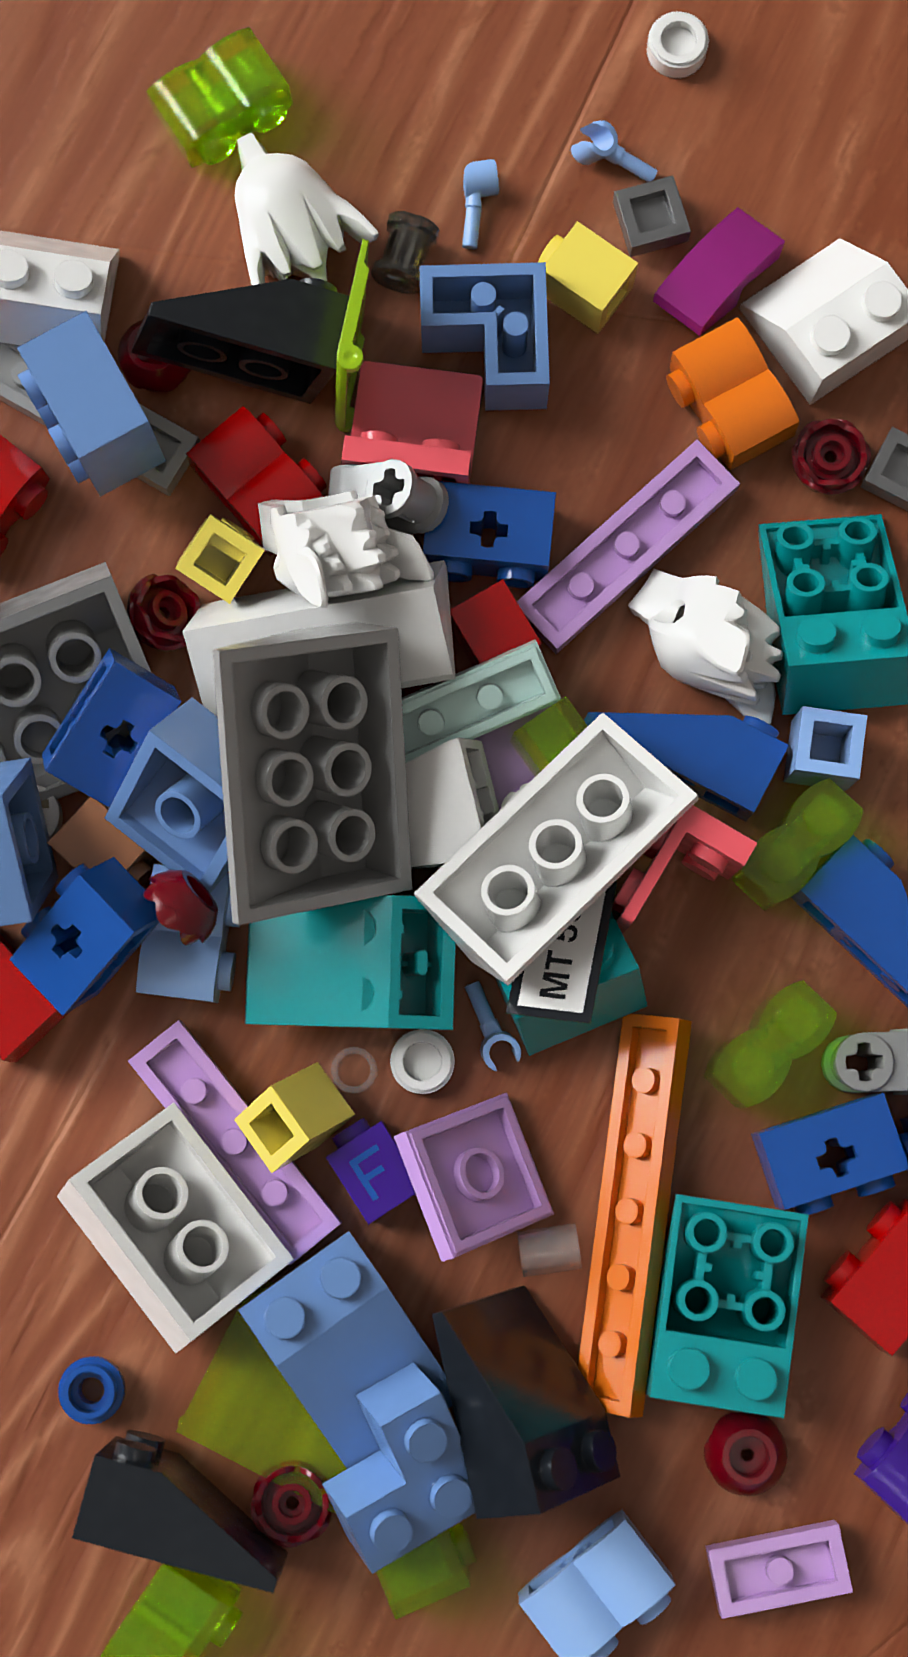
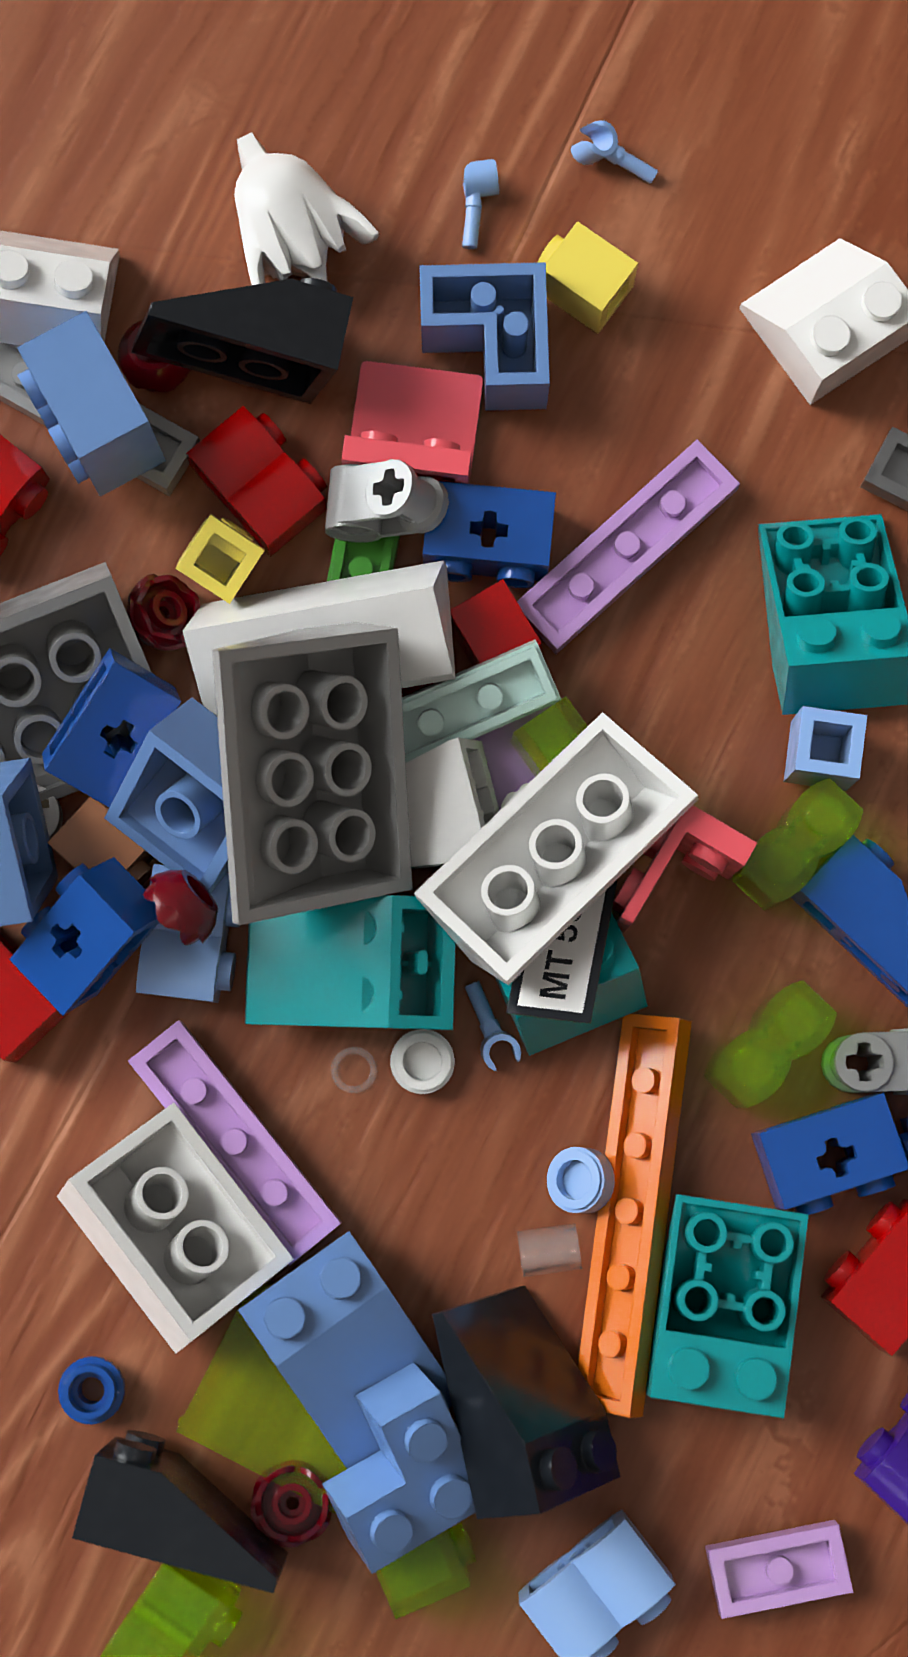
clear neon green brick [146,27,293,168] -> none
light yellow brick [234,1062,355,1173] -> none
white piece [258,490,434,608] -> none
dark purple brick [326,1117,415,1225] -> none
lime piece [335,239,369,432] -> none
clear smoke bush [371,211,440,294] -> none
lavender tile [394,1092,554,1262] -> none
blue slope [579,712,789,822] -> none
flat silver plate [613,176,691,257] -> none
white piece [628,569,783,724] -> none
white tile [647,11,709,78] -> none
magenta slope [653,207,785,336] -> none
orange brick [666,317,800,470] -> none
dark red plate [704,1412,788,1496] -> none
dark red plate [792,419,871,495] -> none
none -> light blue tile [547,1147,615,1213]

